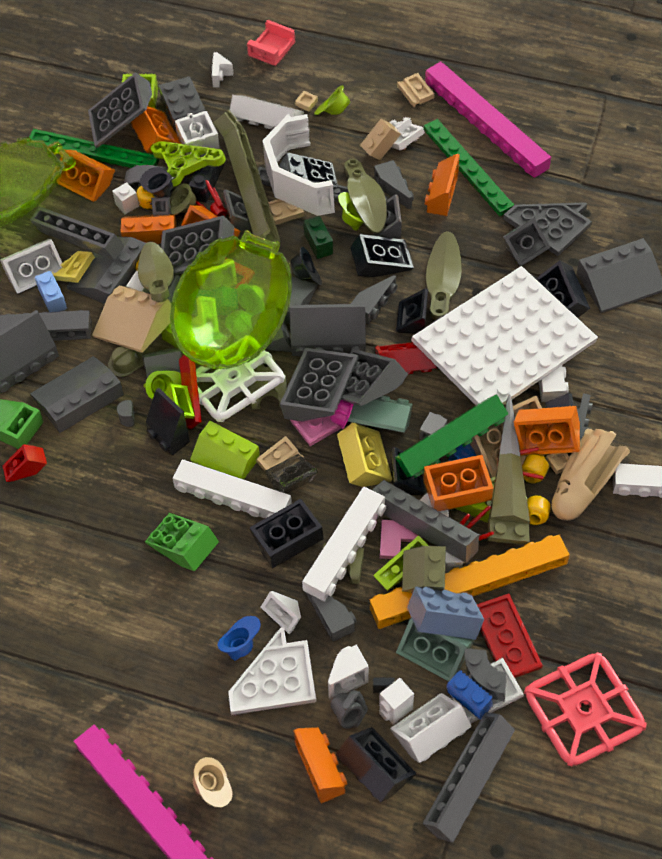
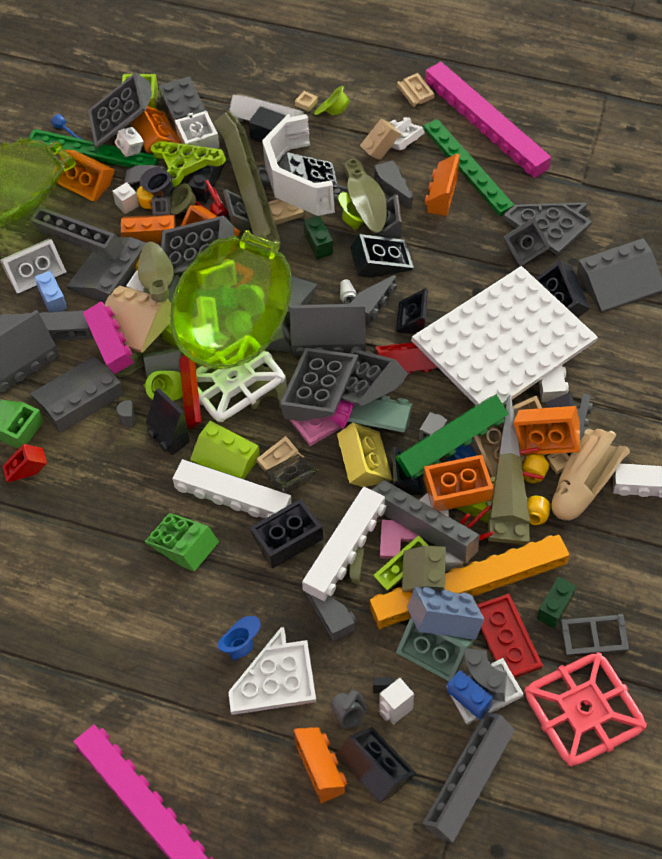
light yellow wing [51,251,95,283] -> none
lime slope [164,384,195,418] -> none
tan piece [193,758,232,807] -> none
white slope [212,52,233,87] -> none
coral panel [247,20,295,66] -> none
white slope [261,591,301,634] -> none
black piece [290,247,322,285] -> none
white slope [328,645,369,701] -> none
white slope [390,693,472,763] -> none
olive plant [426,231,462,320] -> none
none -> blue hinge [51,114,83,139]
none -> dark pink brick [83,301,134,374]
none -> white brick [115,127,143,157]
none -> black slope [249,106,287,143]
none -> white cone [340,279,357,304]
none -> dark green brick [537,576,577,629]
none -> dark grey window [560,614,629,656]

